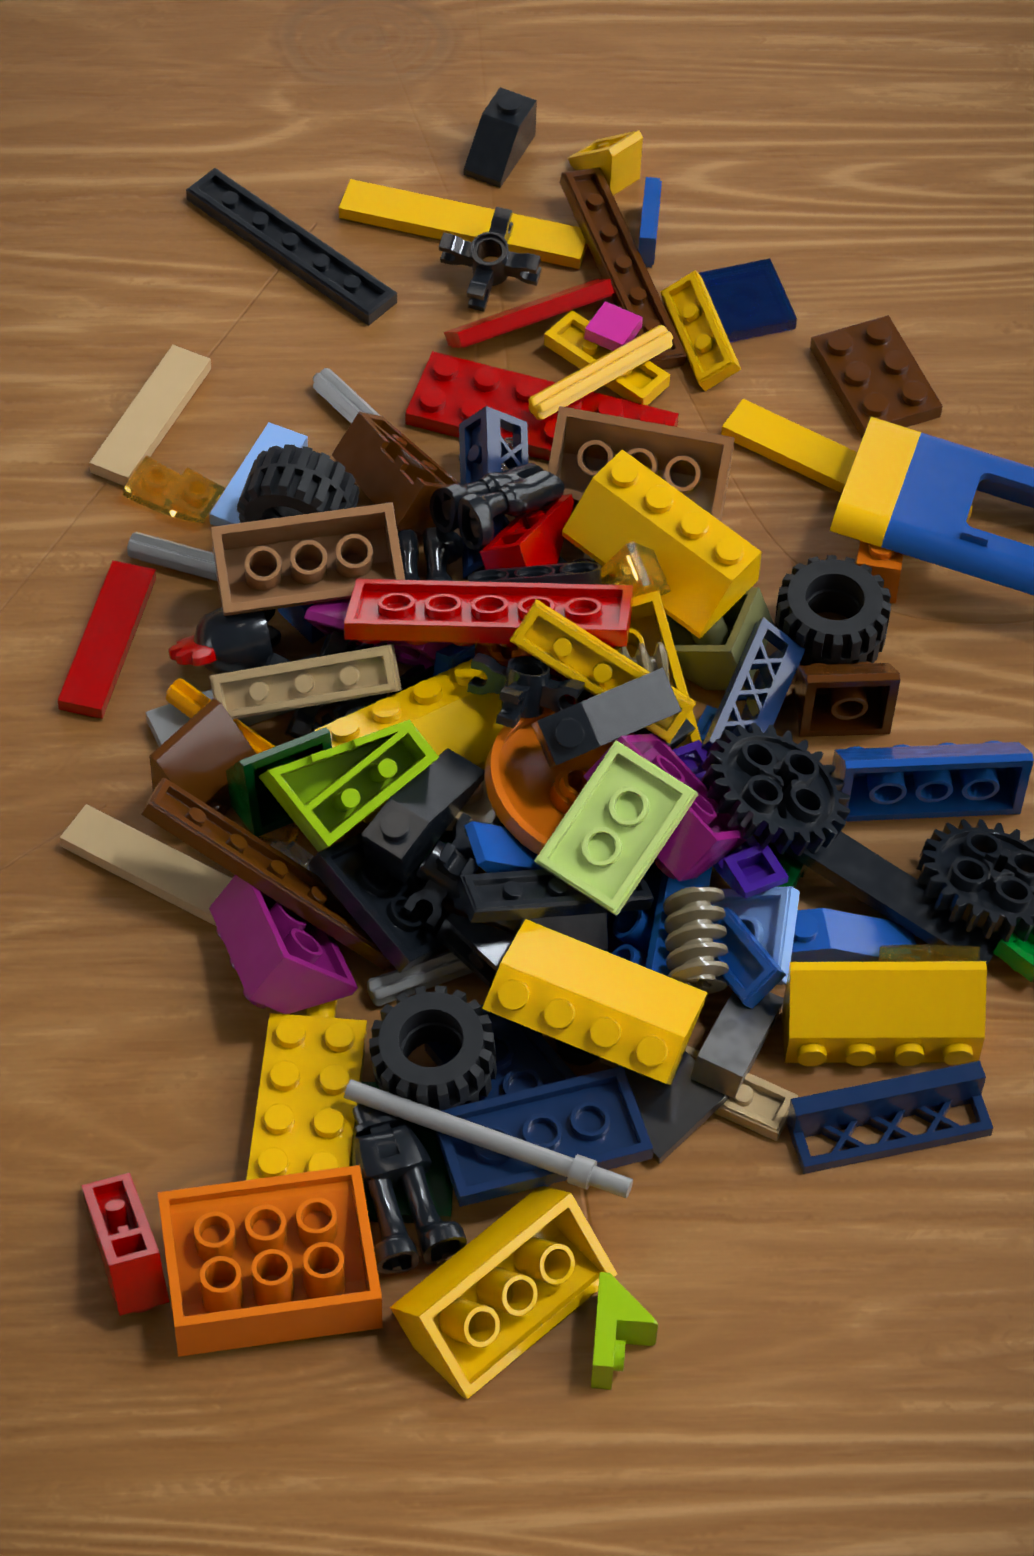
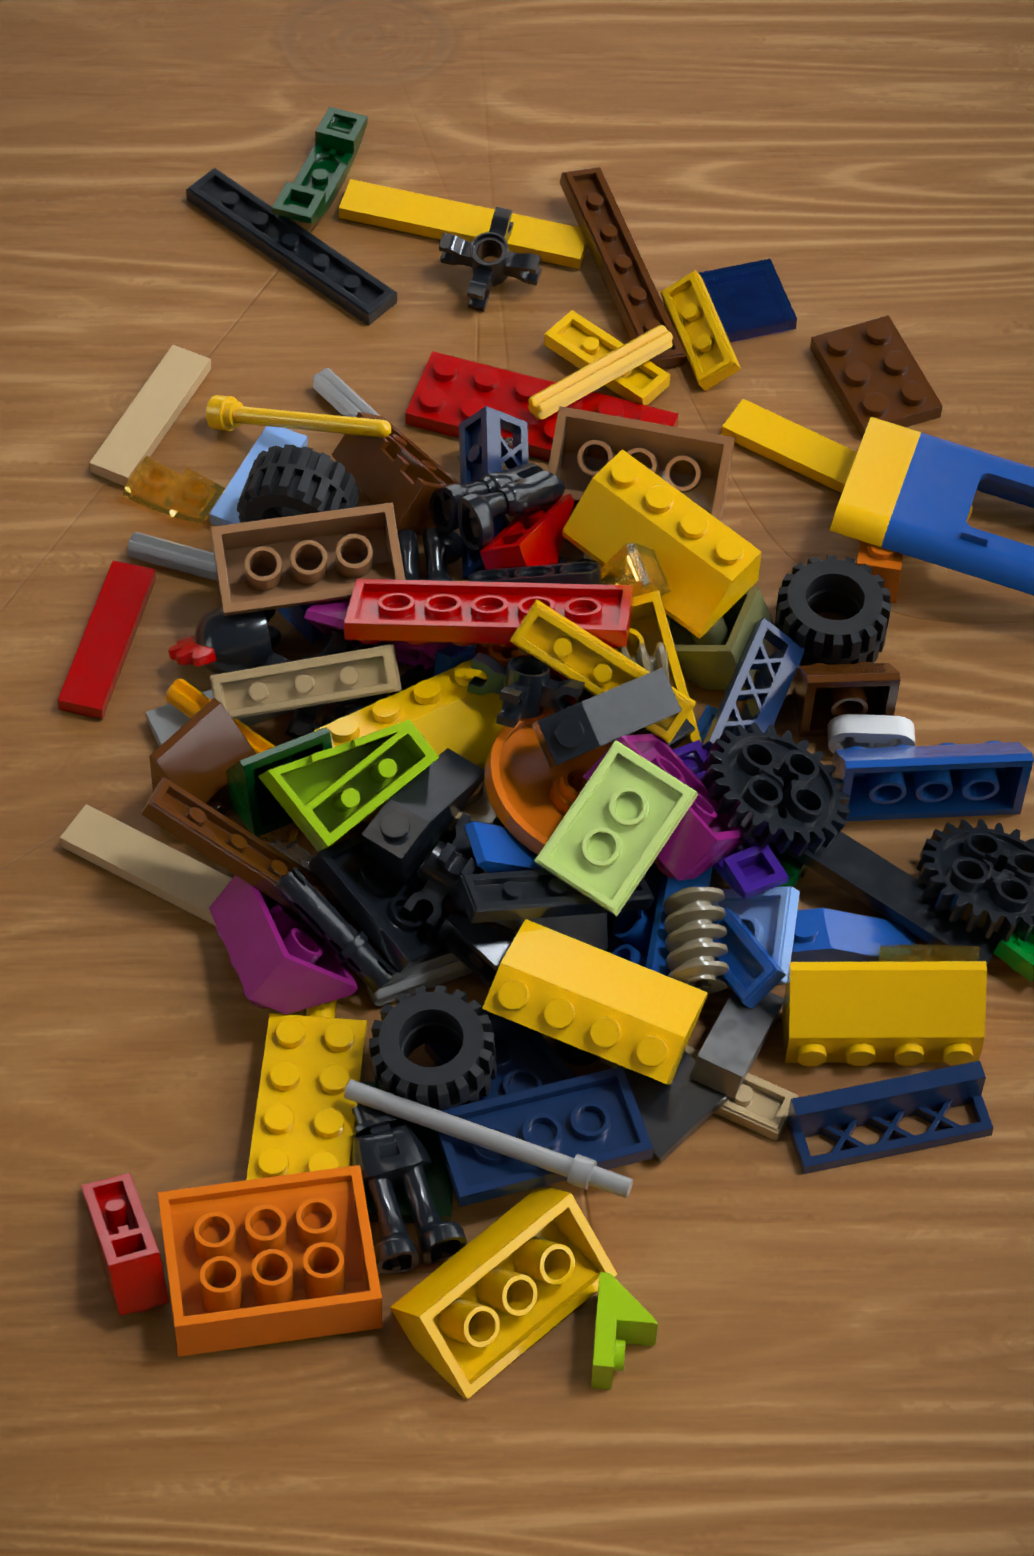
red tile [444,279,614,348] -> none
black slope [464,87,537,188] -> none
yellow slope [567,130,643,195] -> none
dark pink tile [584,301,643,351] -> none
blue tile [638,177,662,268] -> none
none -> yellow piece [206,395,391,438]
none -> dark green slope [272,107,368,224]
none -> black pin [272,866,396,993]
none -> white beam [827,714,915,753]

